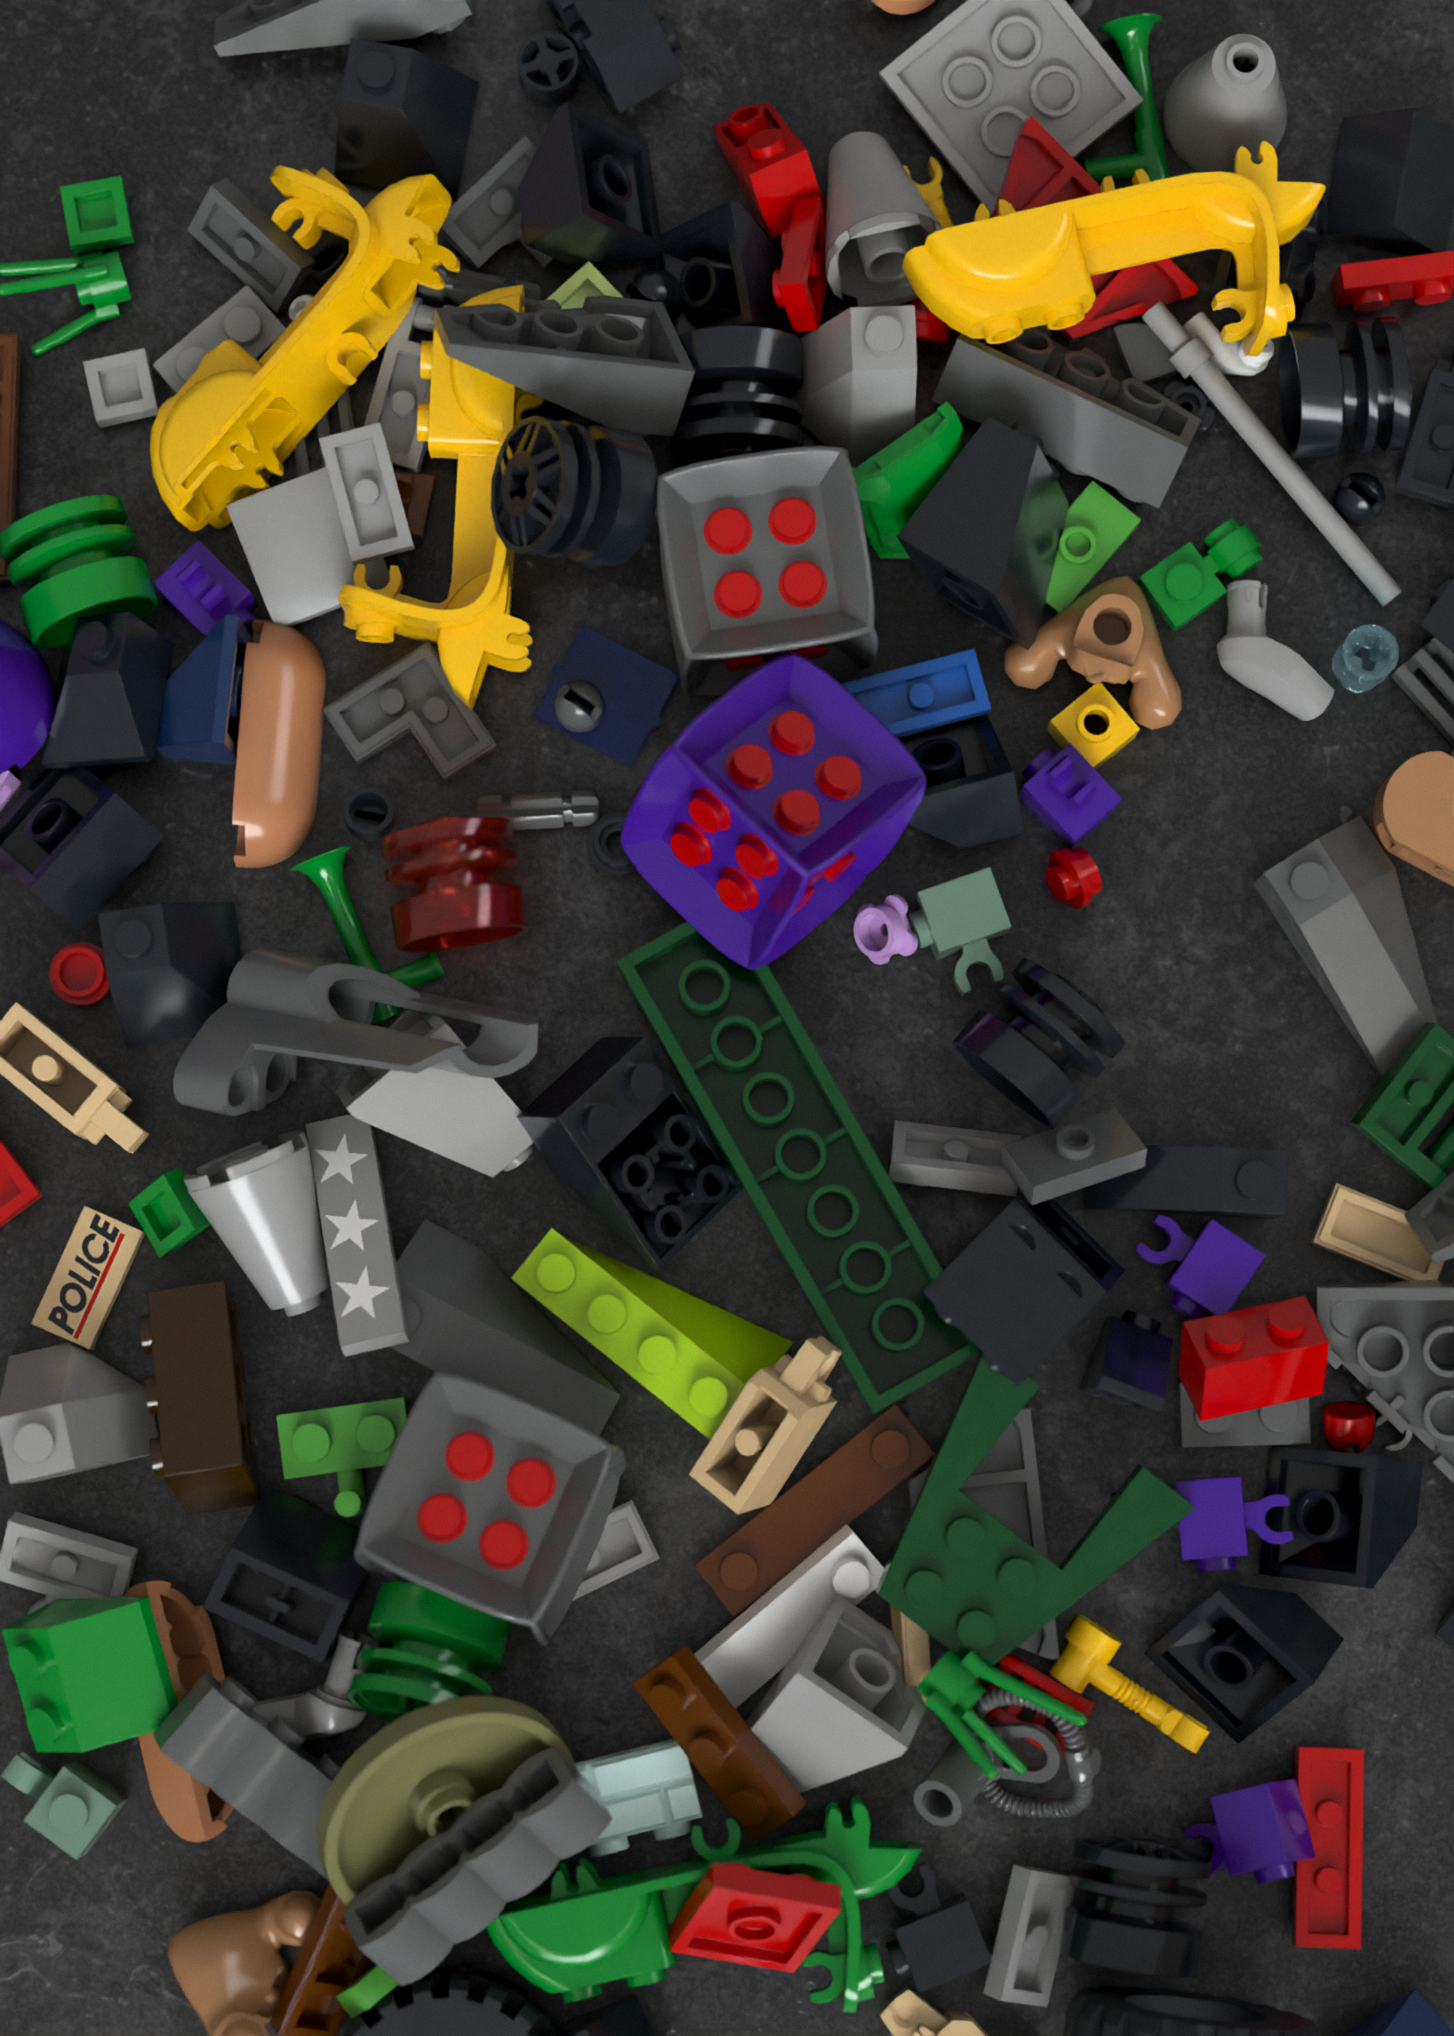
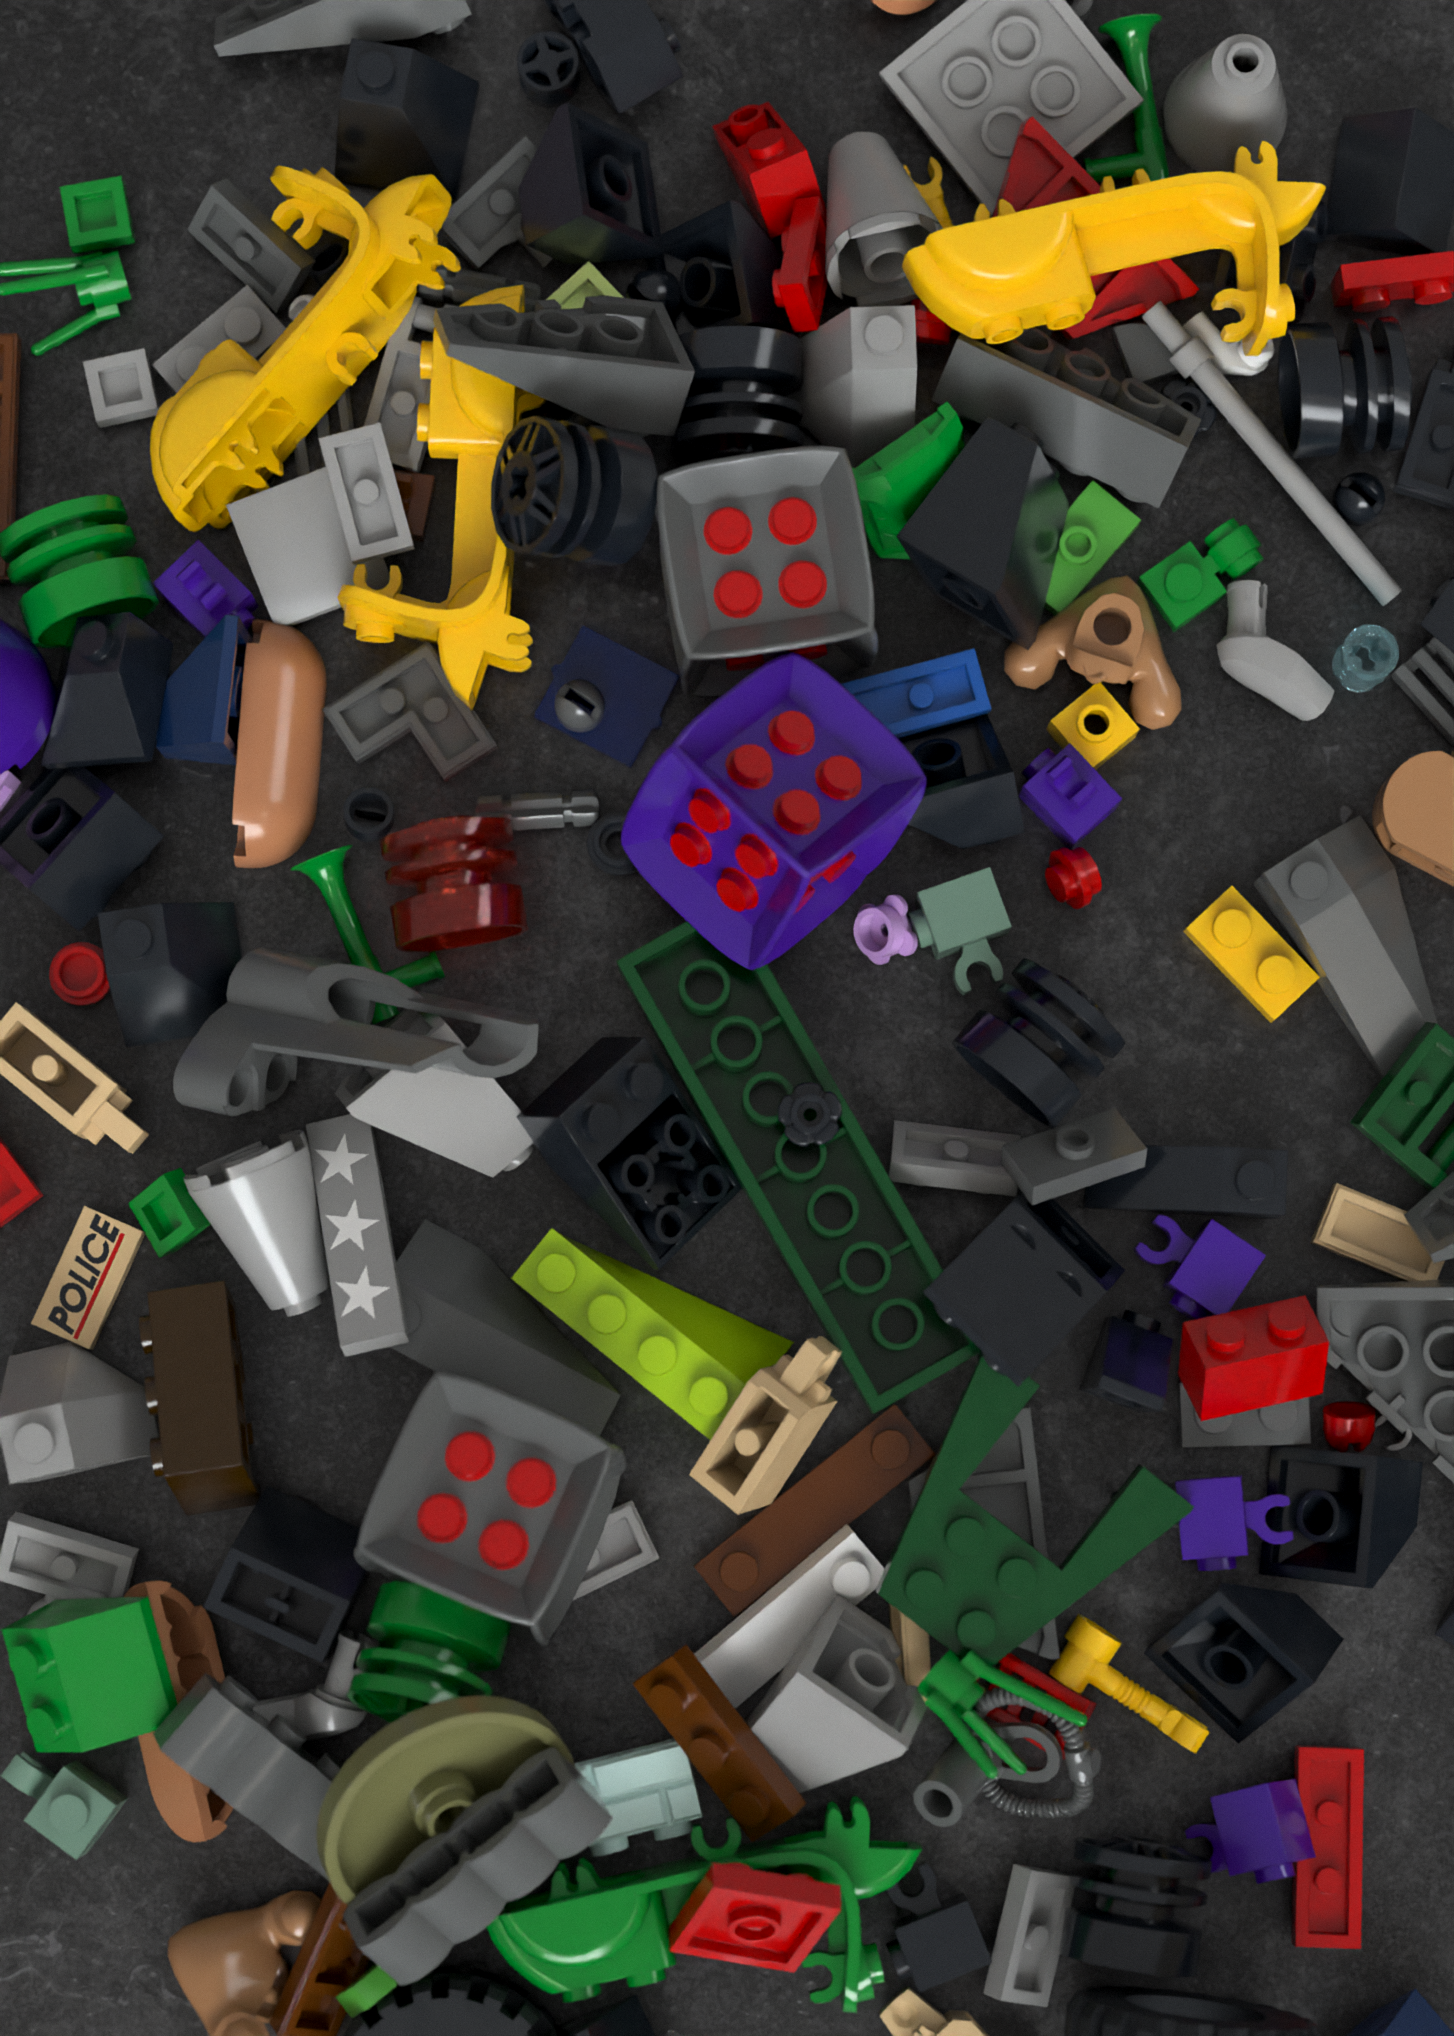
bright green plate [276,1397,408,1517] -> none
none -> black plate [778,1082,842,1147]
none -> yellow plate [1183,886,1320,1023]

